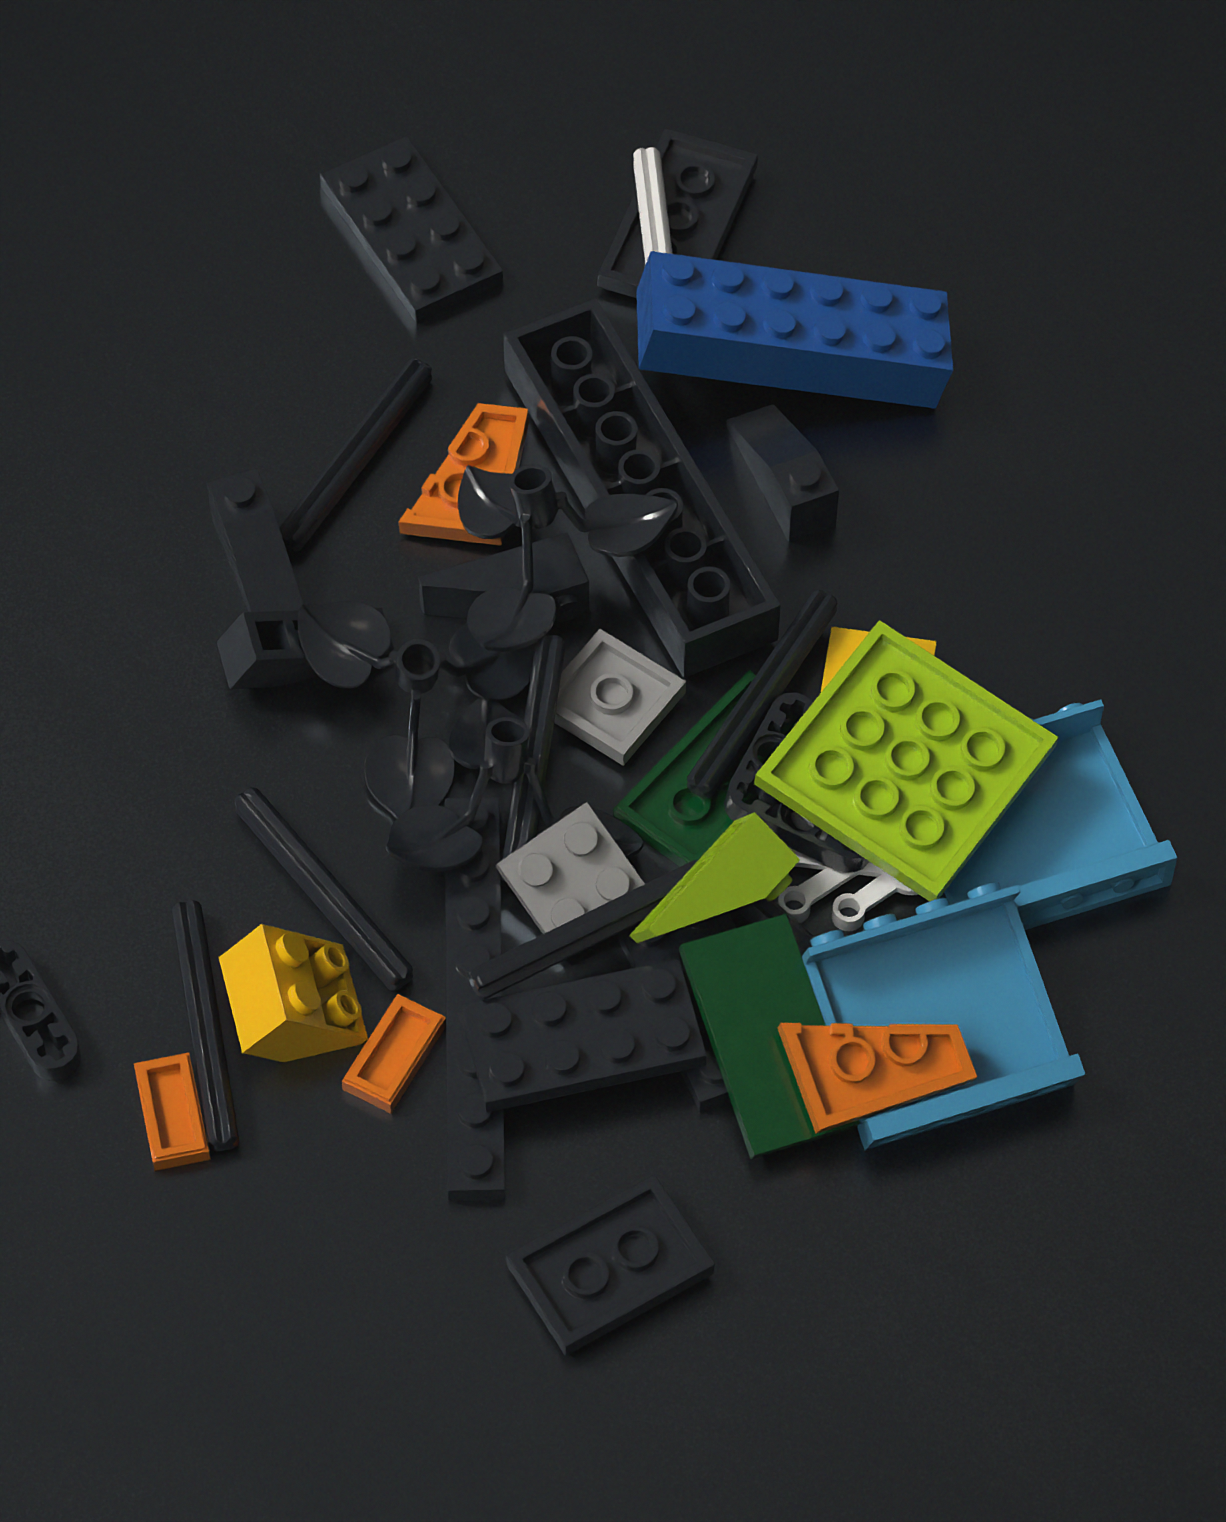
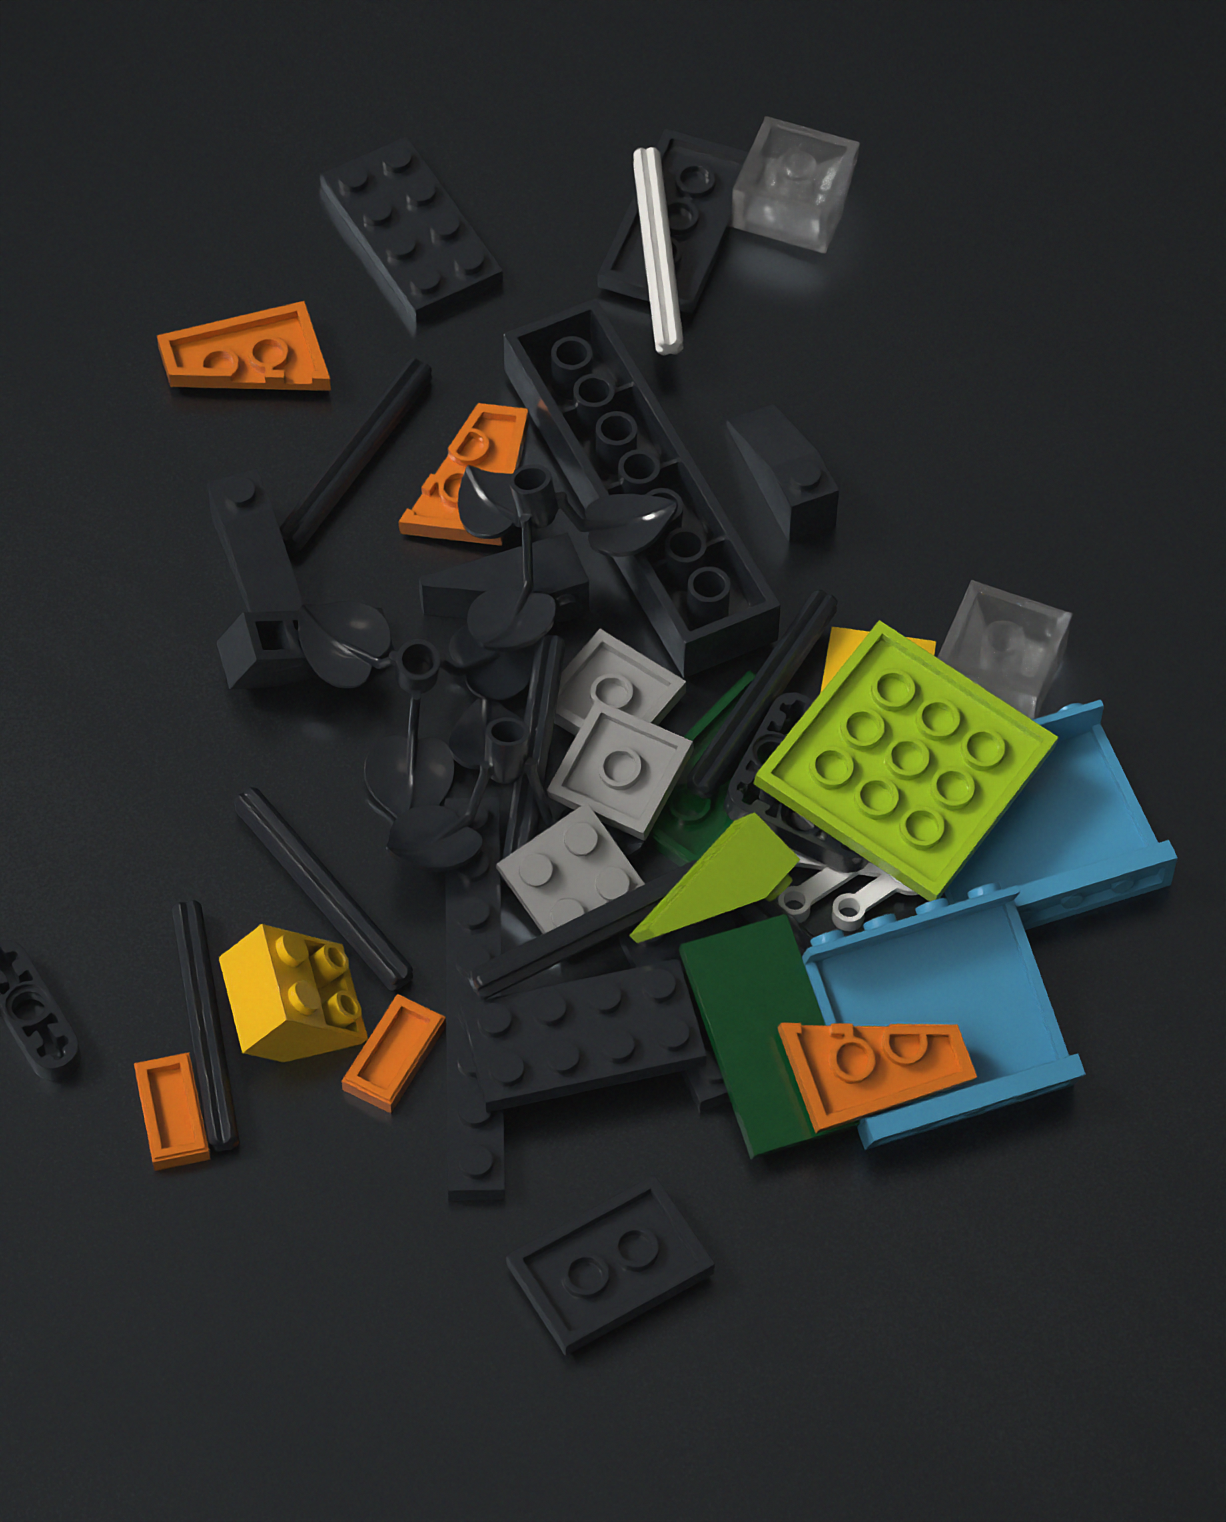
blue brick [637,251,953,409] -> none
none -> orange wing [157,301,331,391]
none -> light grey plate [547,699,694,841]
none -> clear slope [731,116,860,253]
none -> clear slope [937,580,1072,719]

